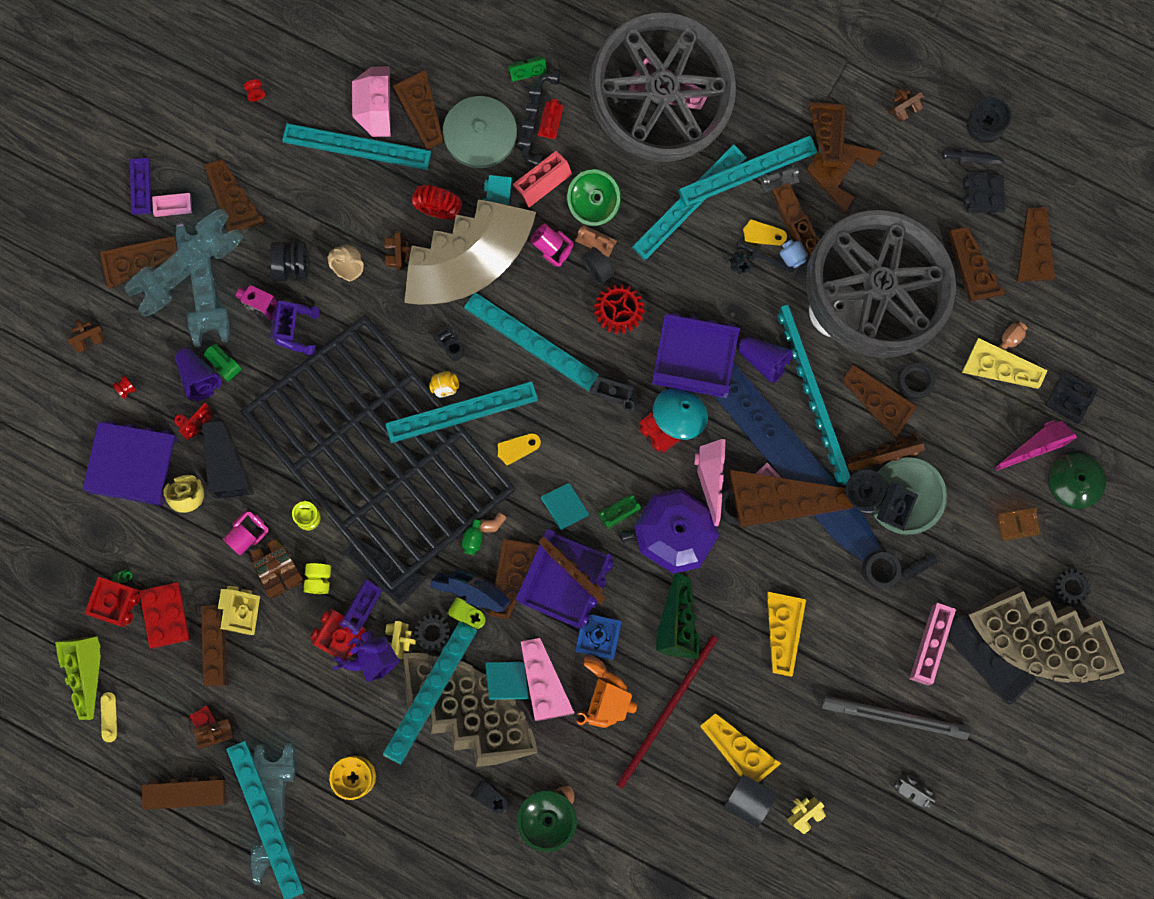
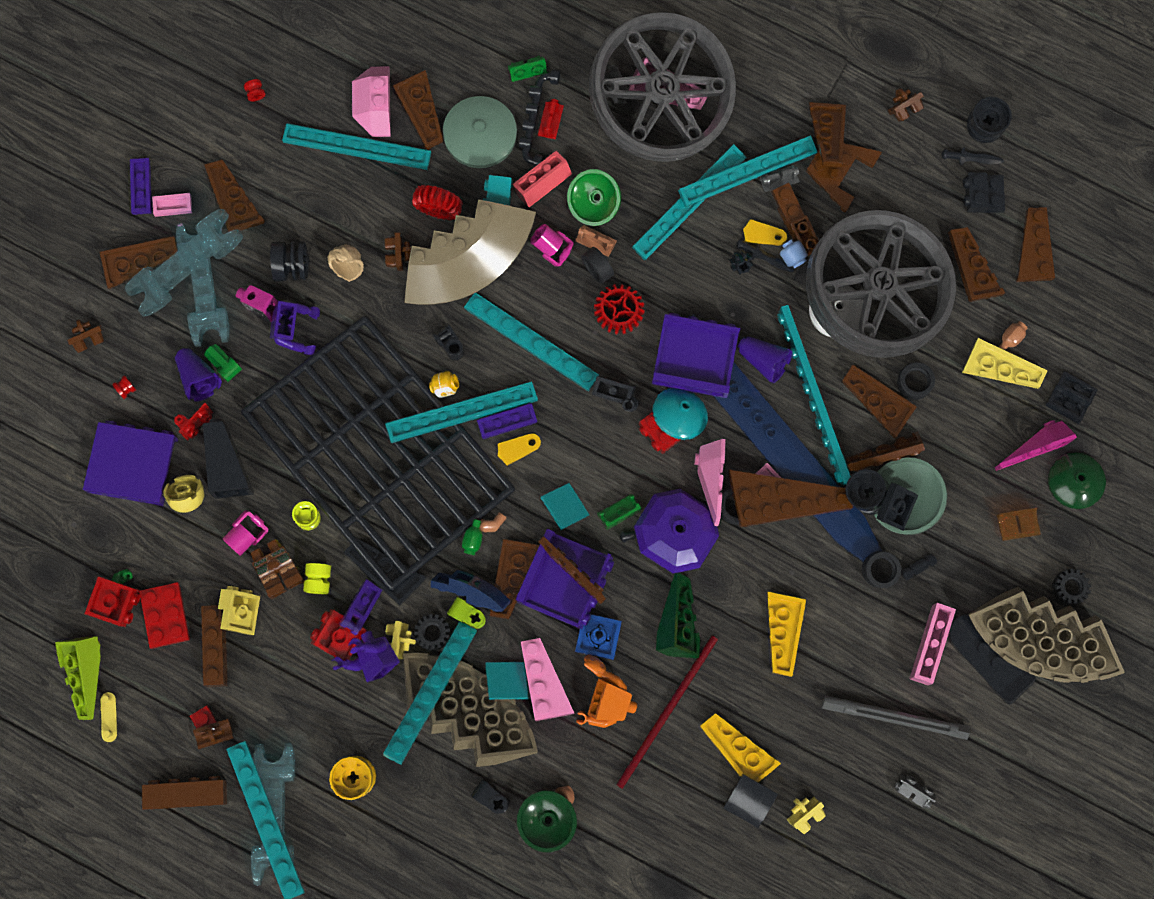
none -> dark purple plate [477,403,537,439]

